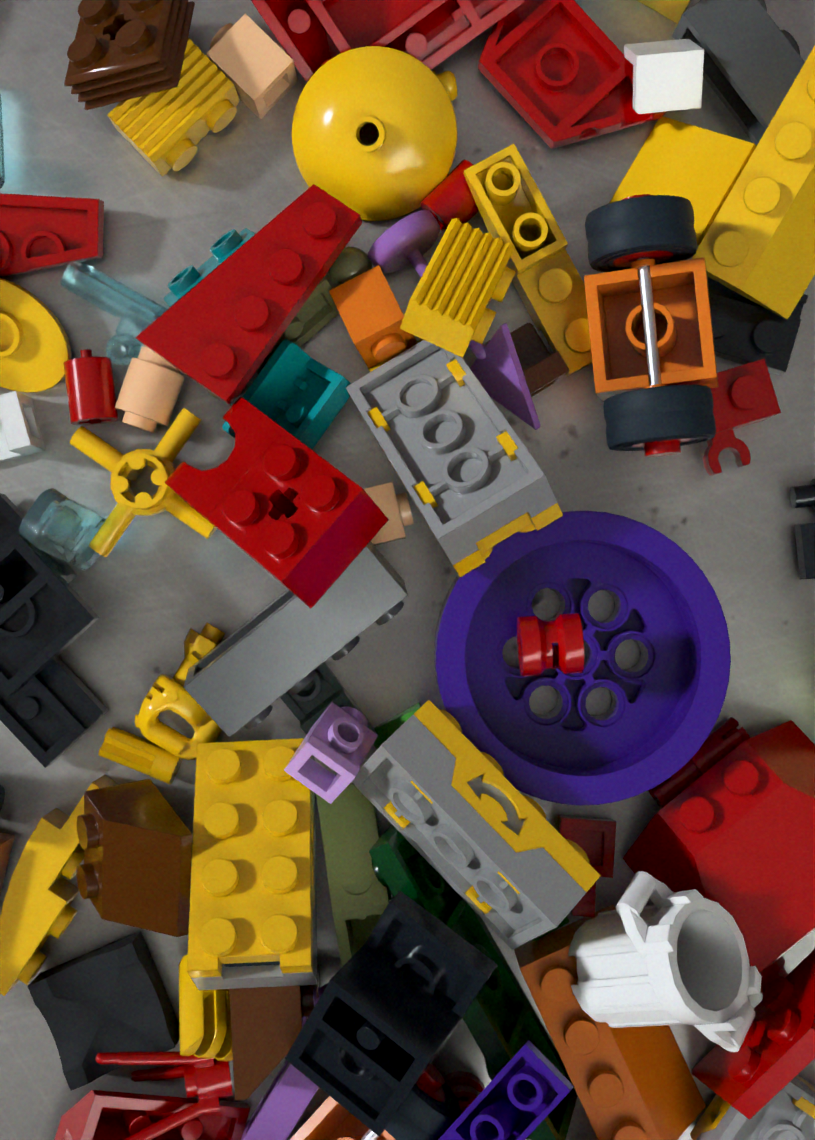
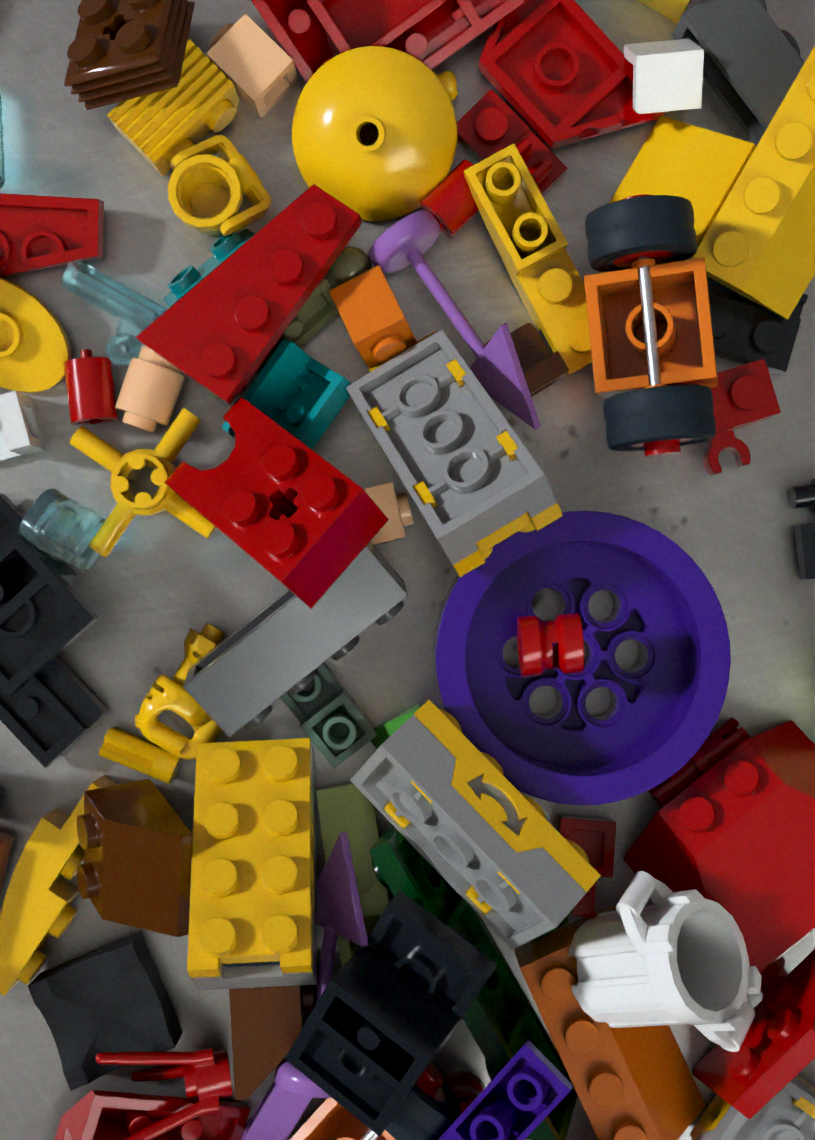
yellow arm [179,954,233,1062] -> none
lavender brick [284,702,378,804] -> none
yellow brick [400,218,516,358] -> none
none -> yellow piece [168,135,272,236]
none -> medium lavender piece [274,832,369,1098]
none -> red plate [457,89,568,196]

